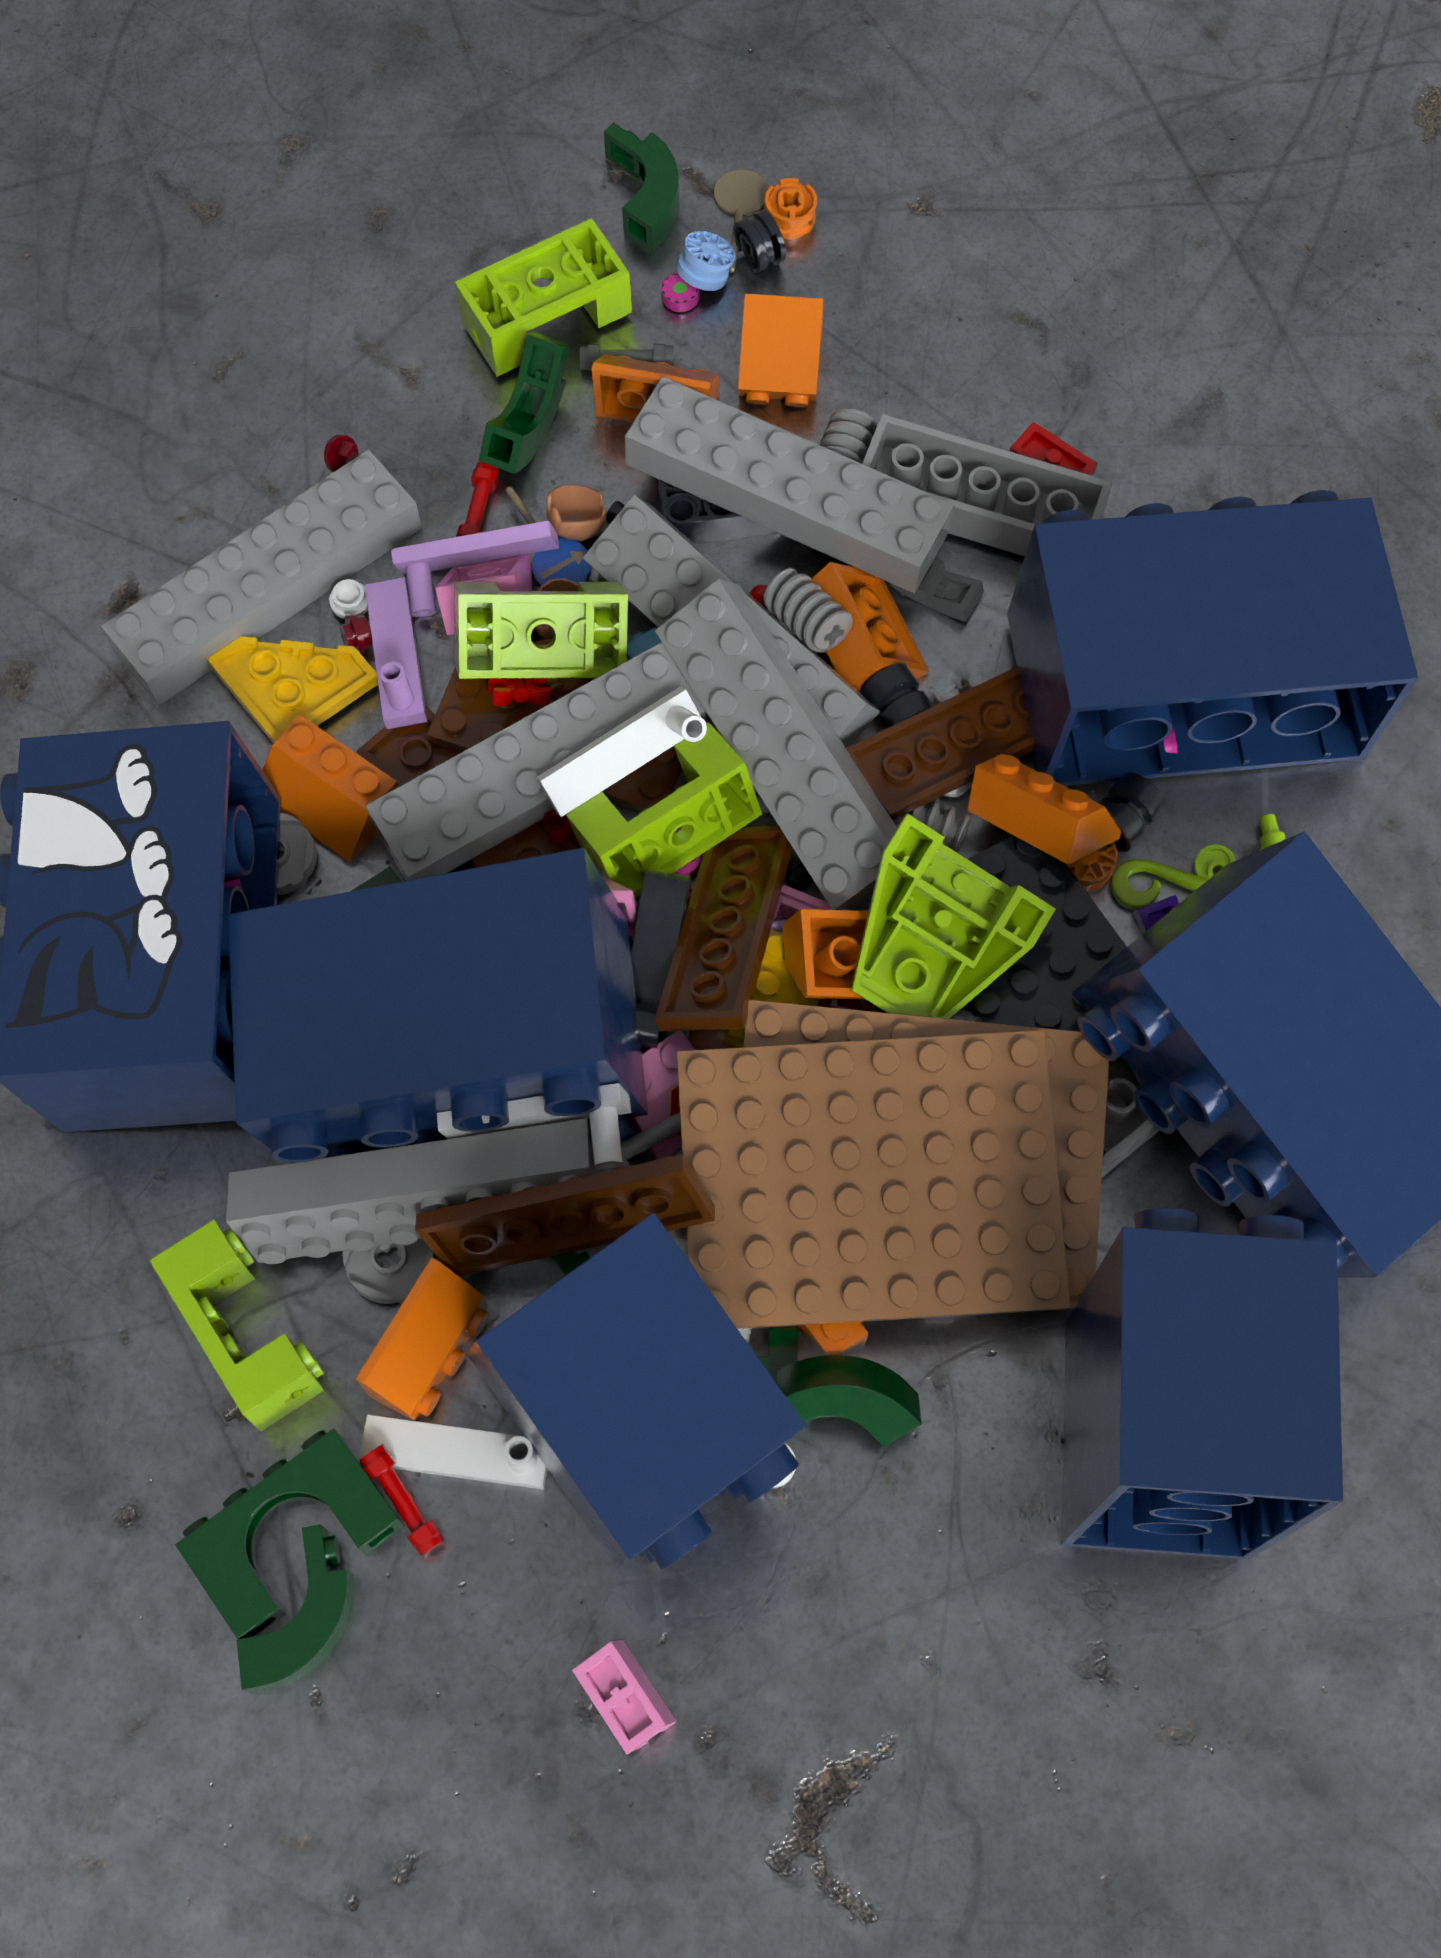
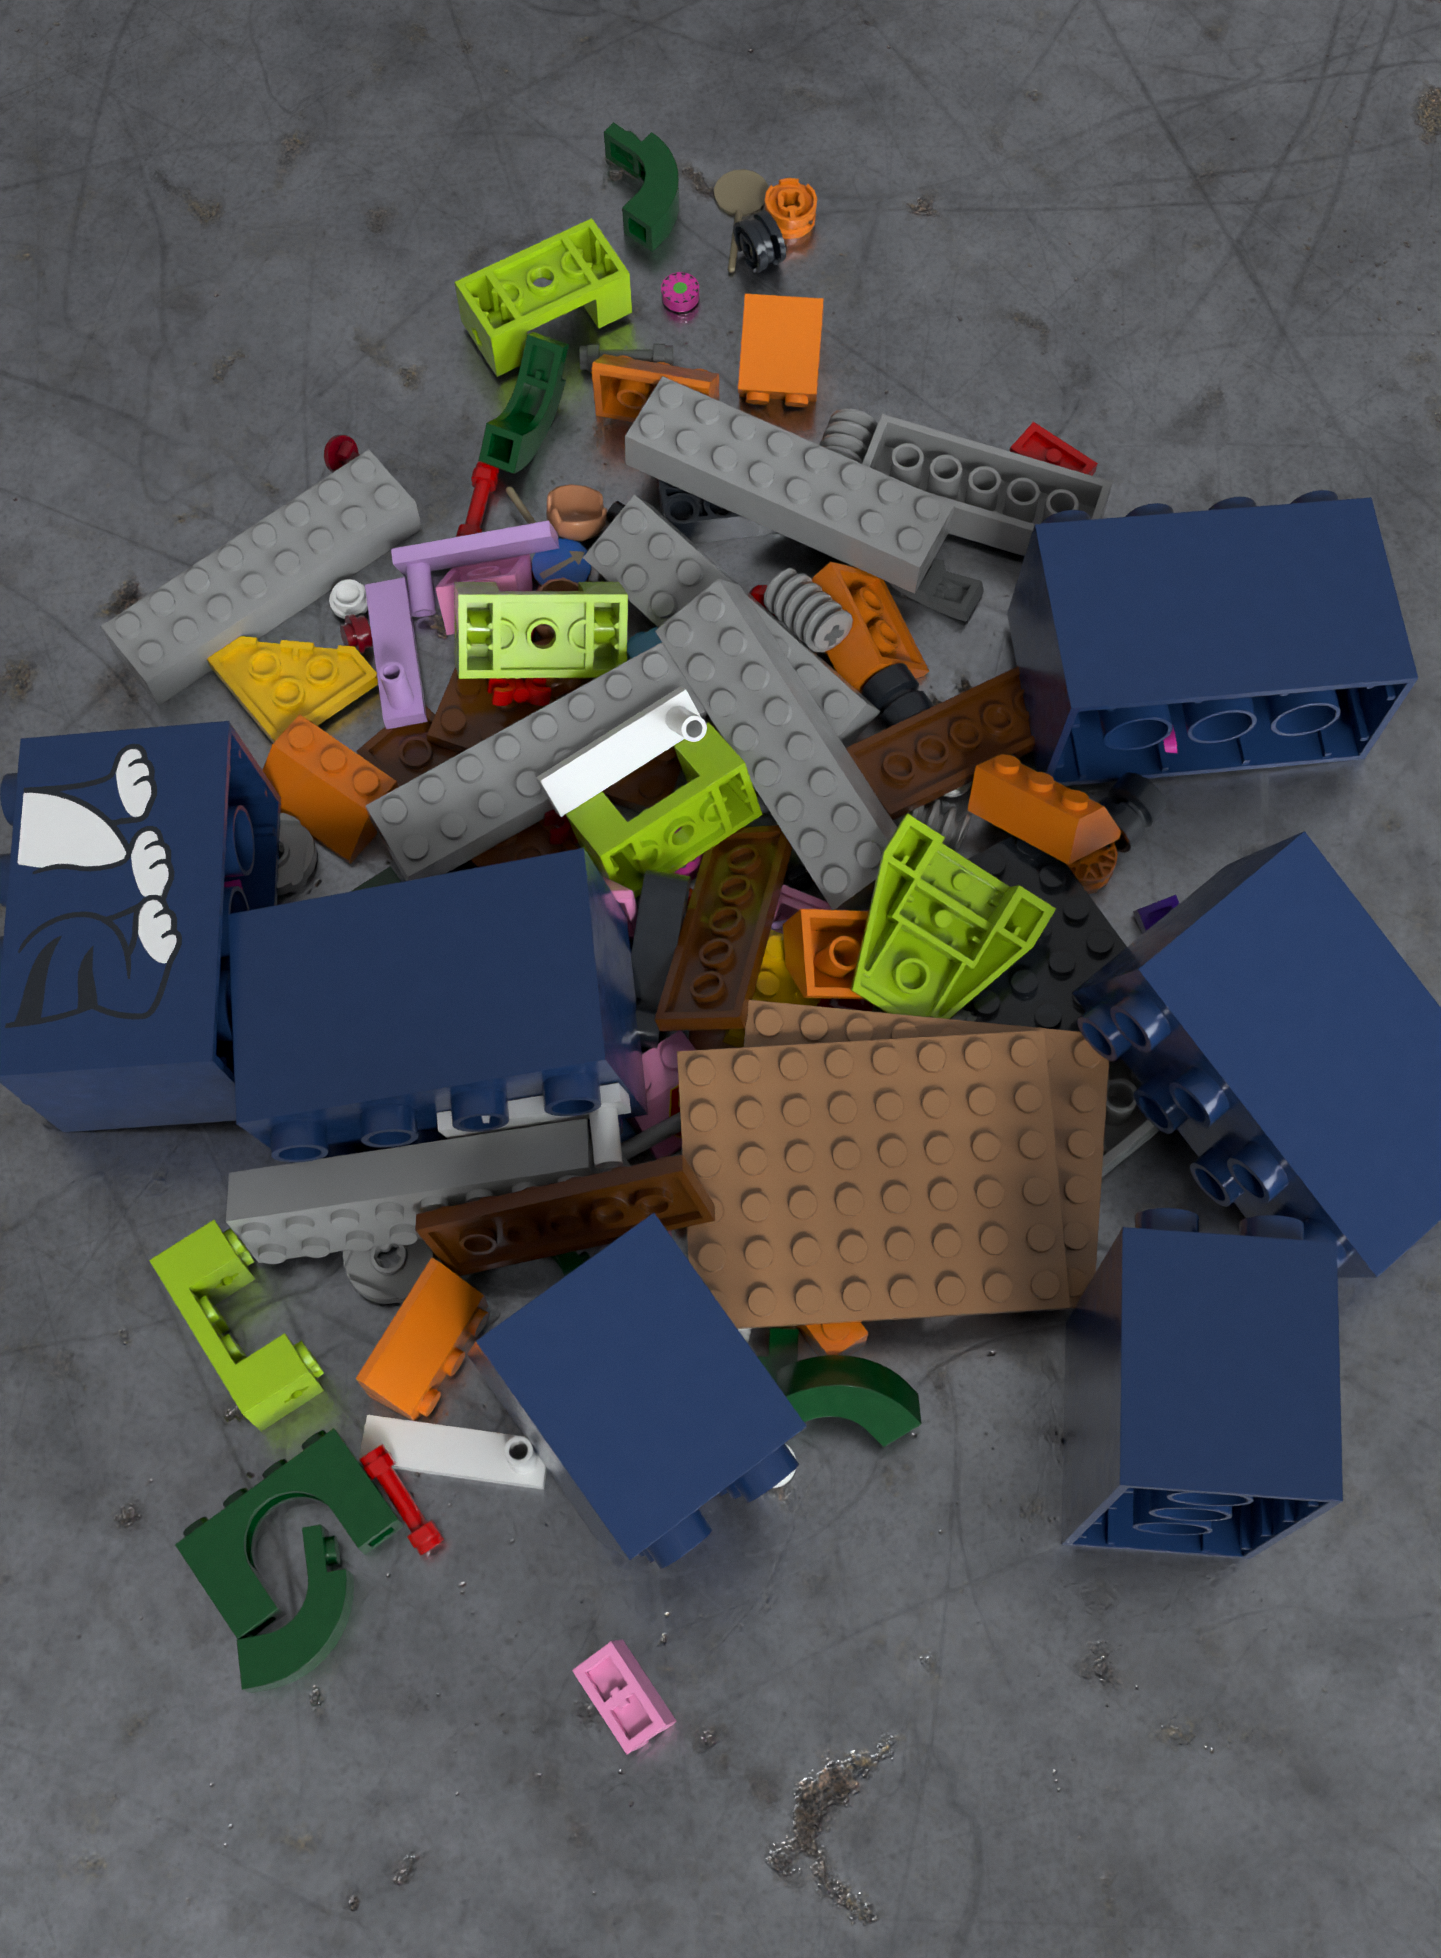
light blue wheel [676,231,735,291] -> none
lime plant [1110,814,1285,910] -> none

